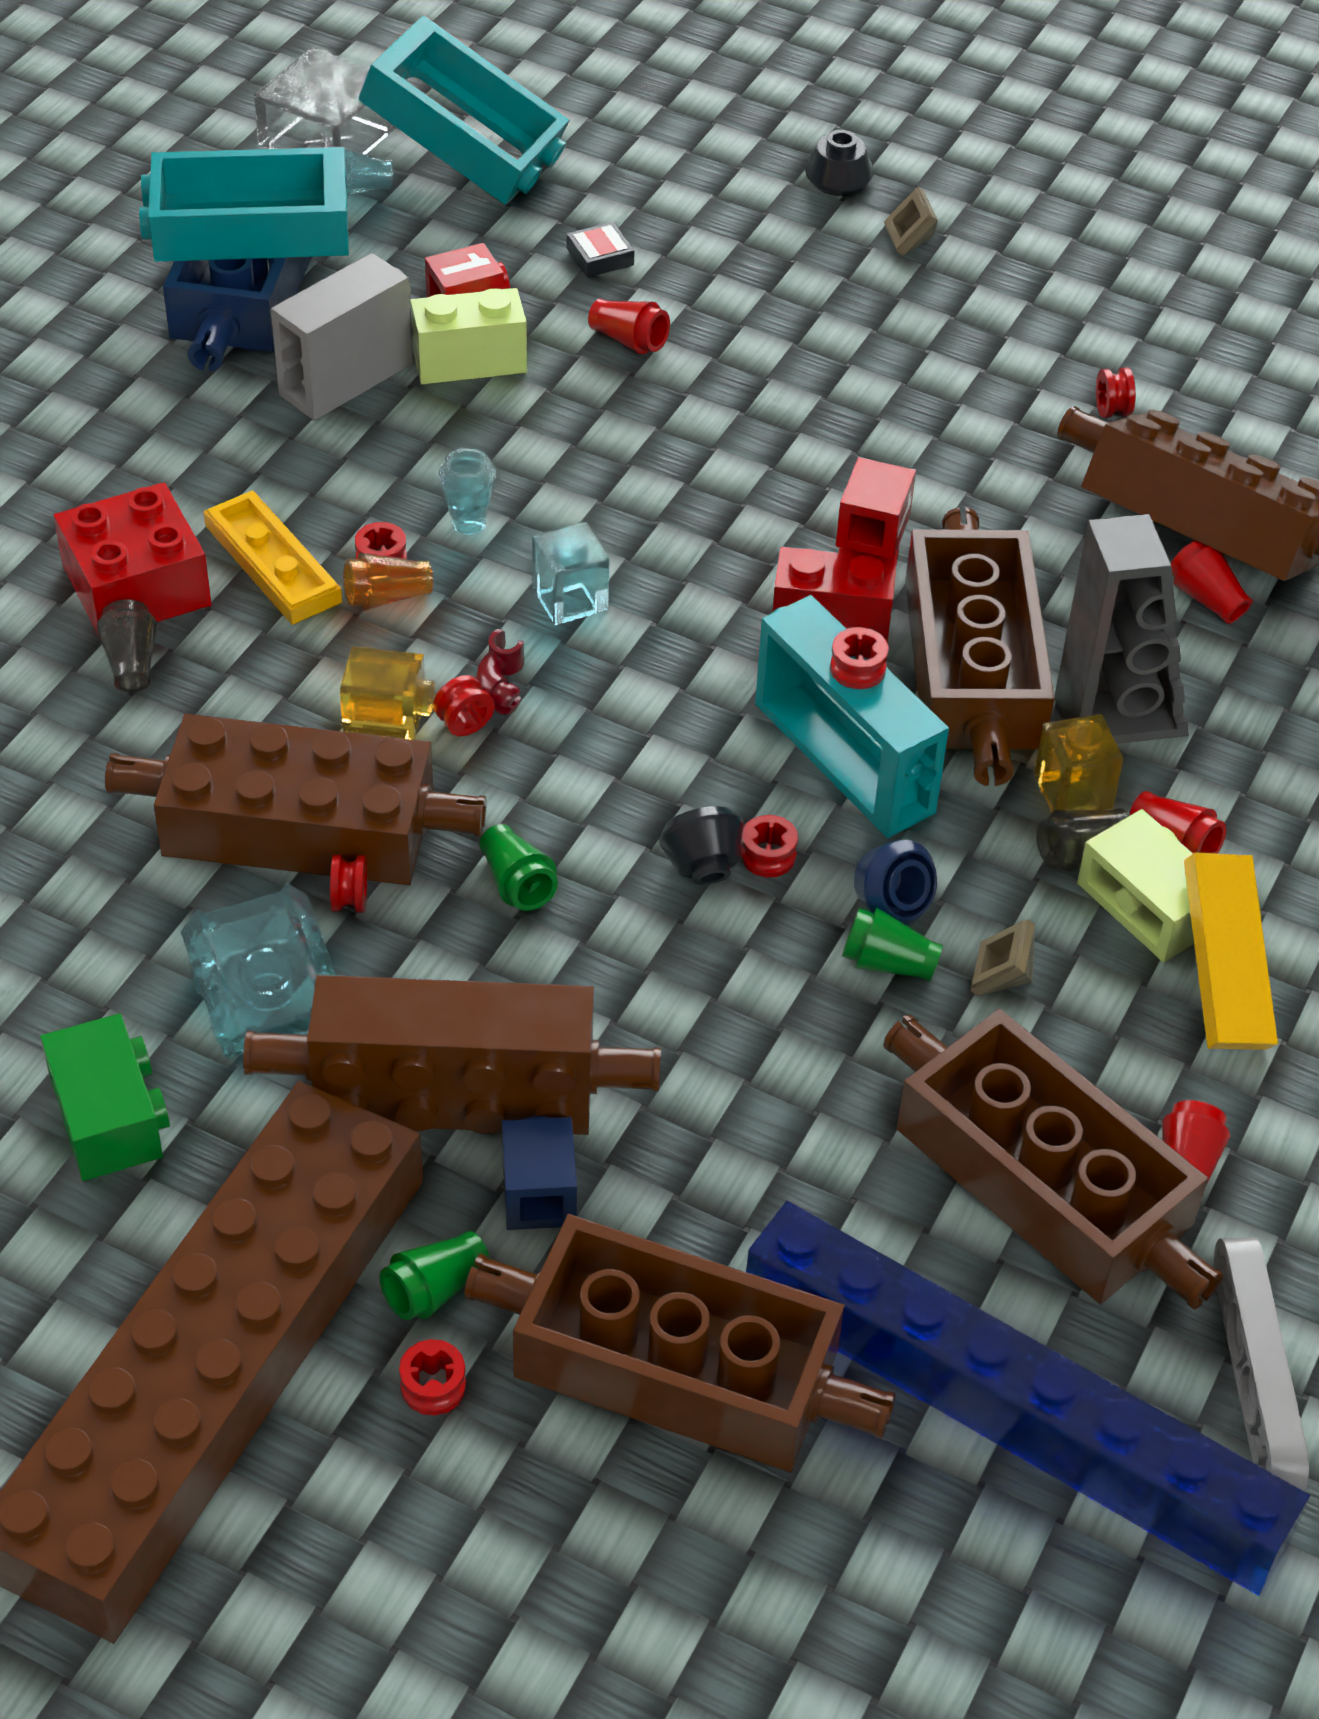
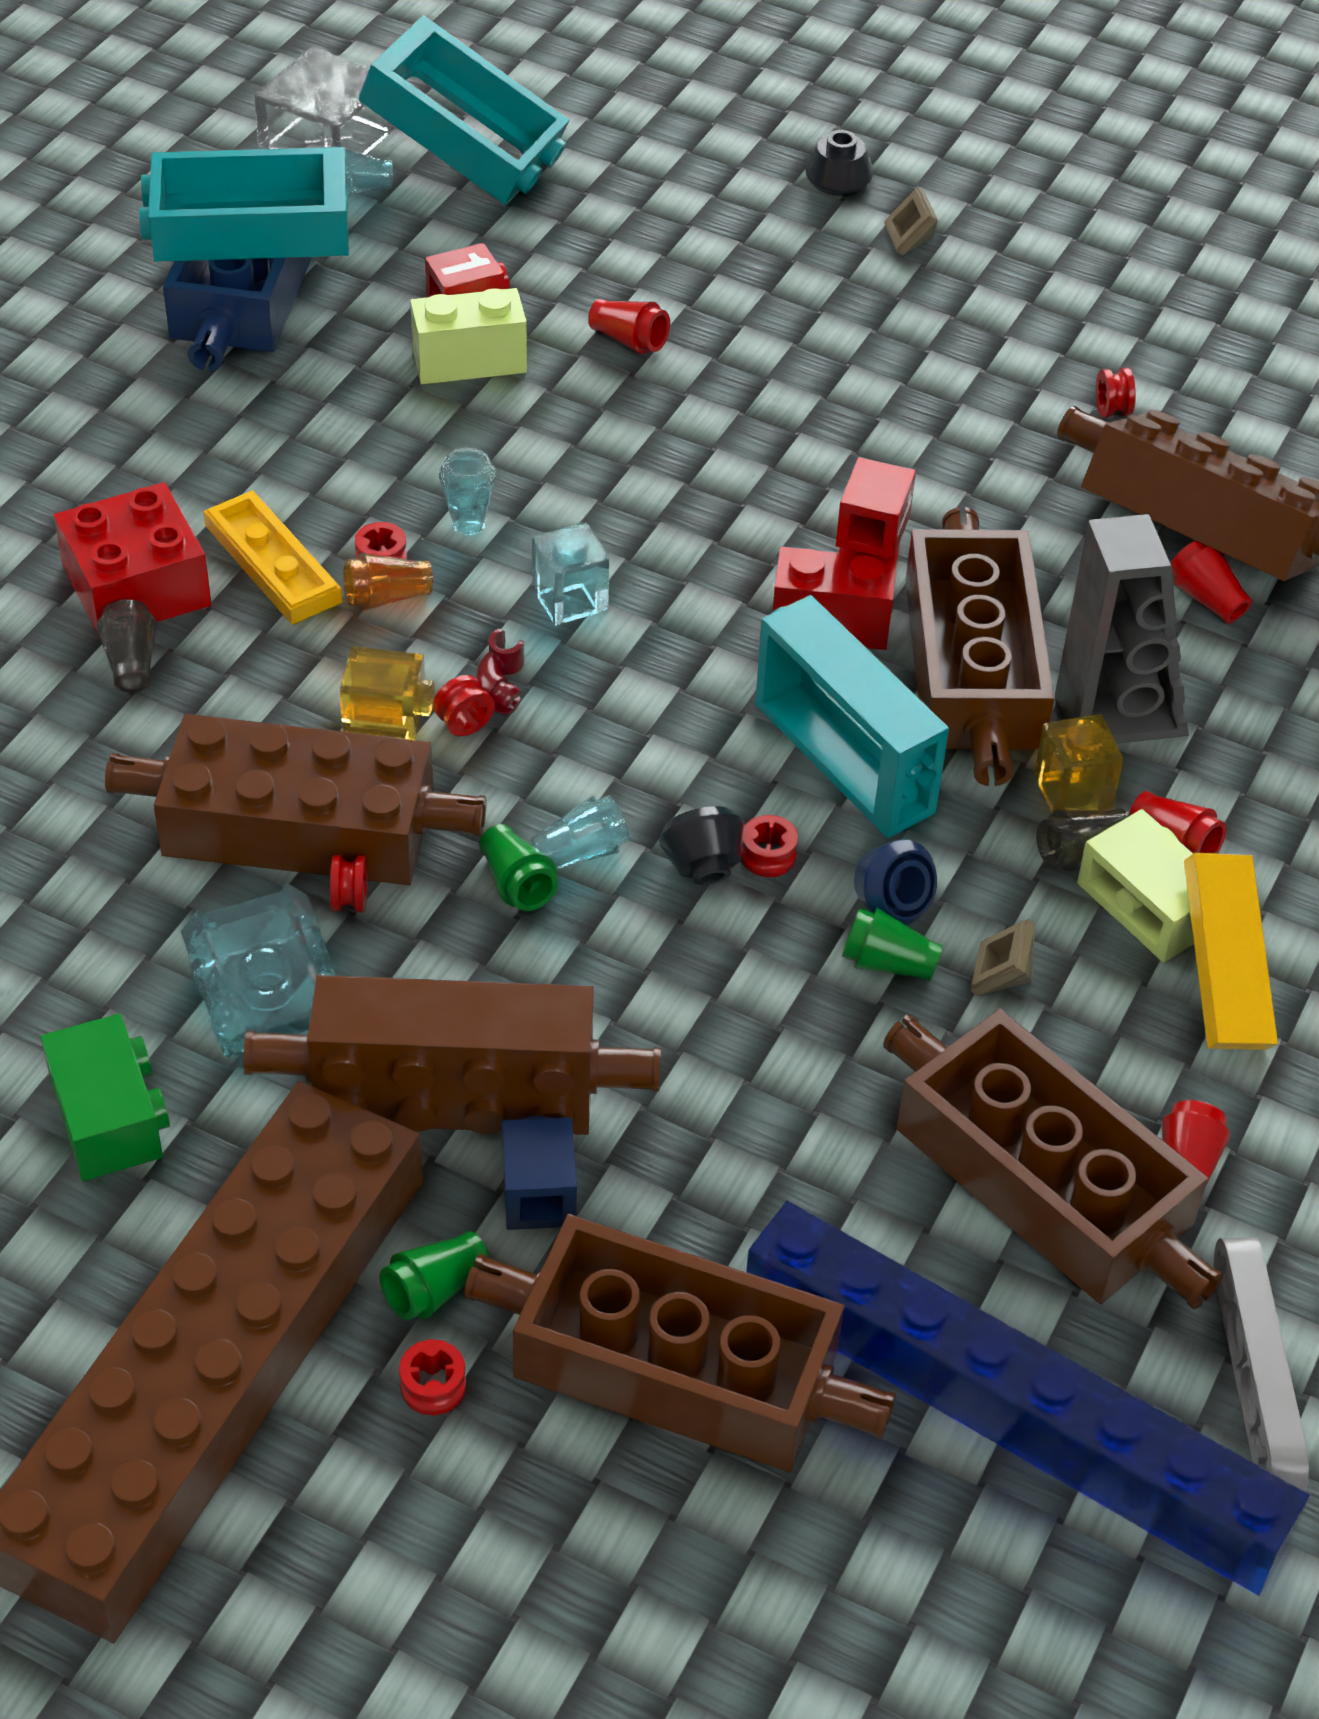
light grey brick [271,253,413,421] -> none
black tile [566,222,635,277] -> none
red bush [830,627,889,690] -> none
none -> clear light blue cone [531,795,630,868]

